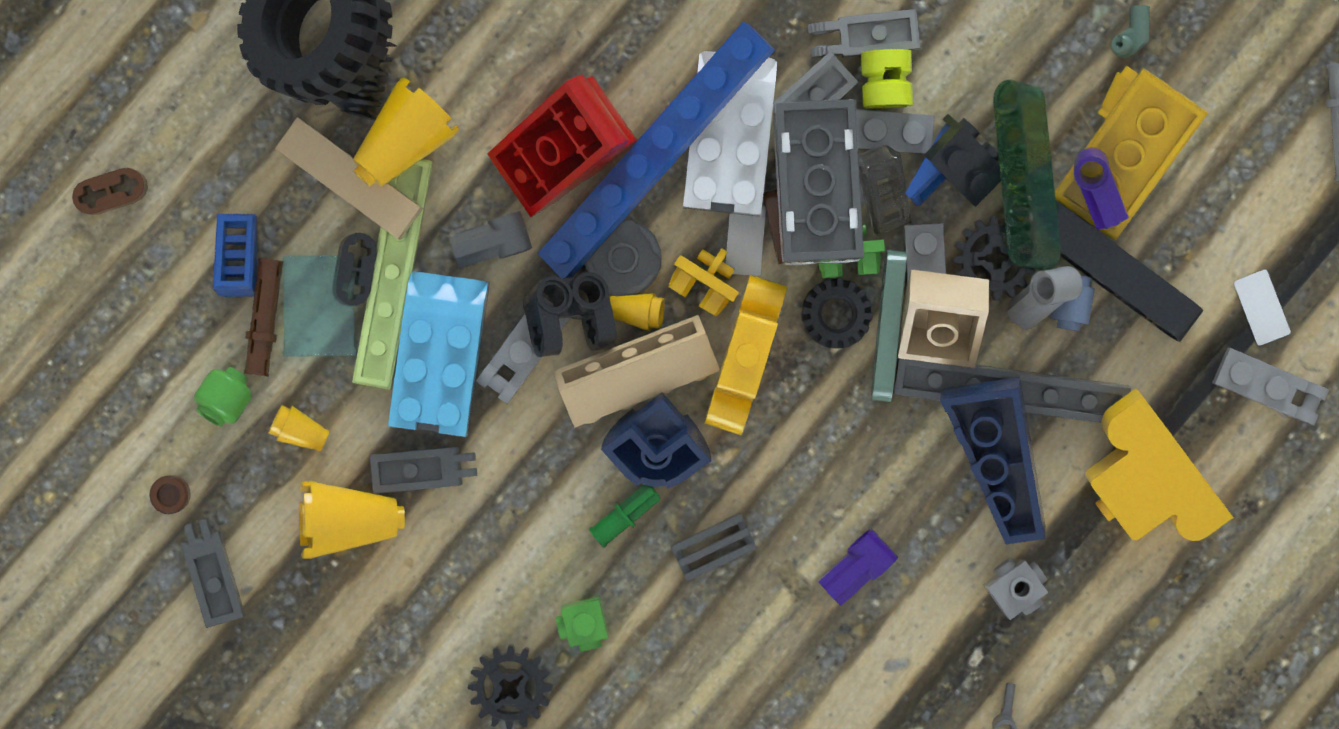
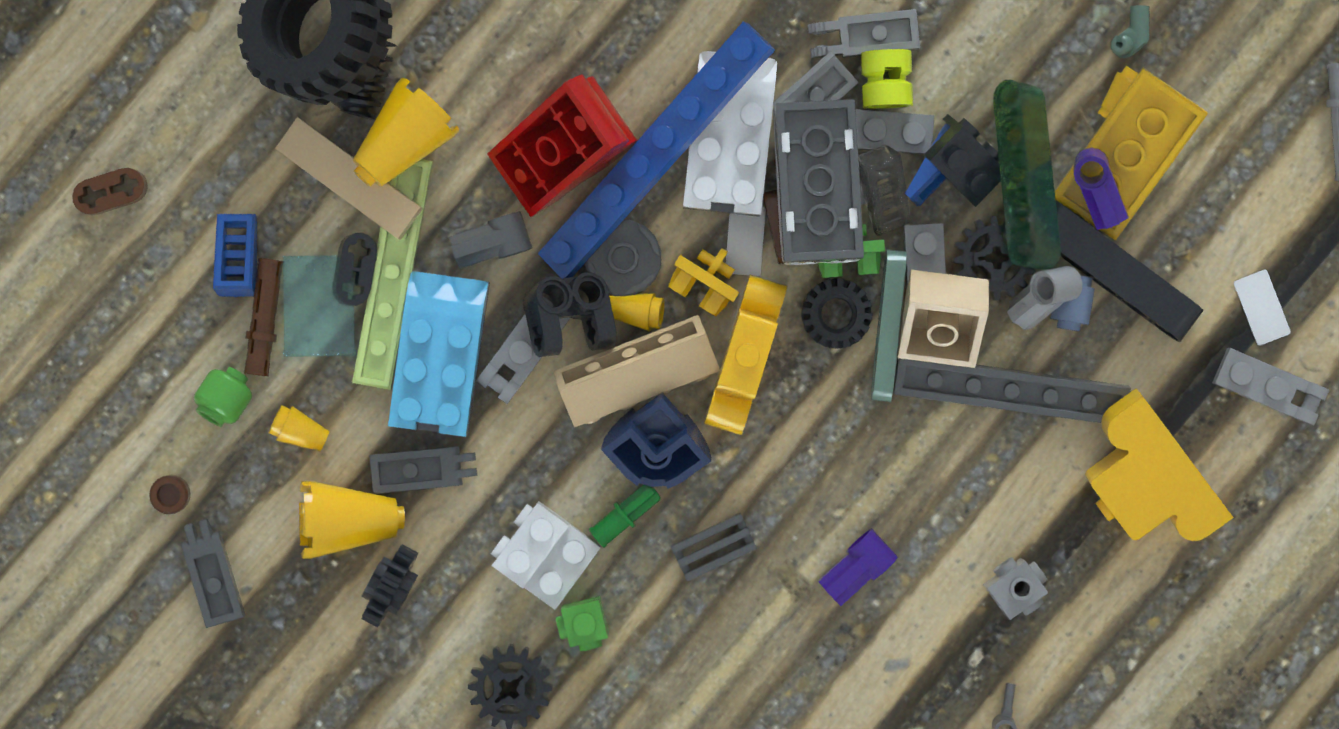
dark blue wedge [940,377,1046,545] -> none
none -> black gear [361,544,418,628]
none -> white plate [491,501,601,610]

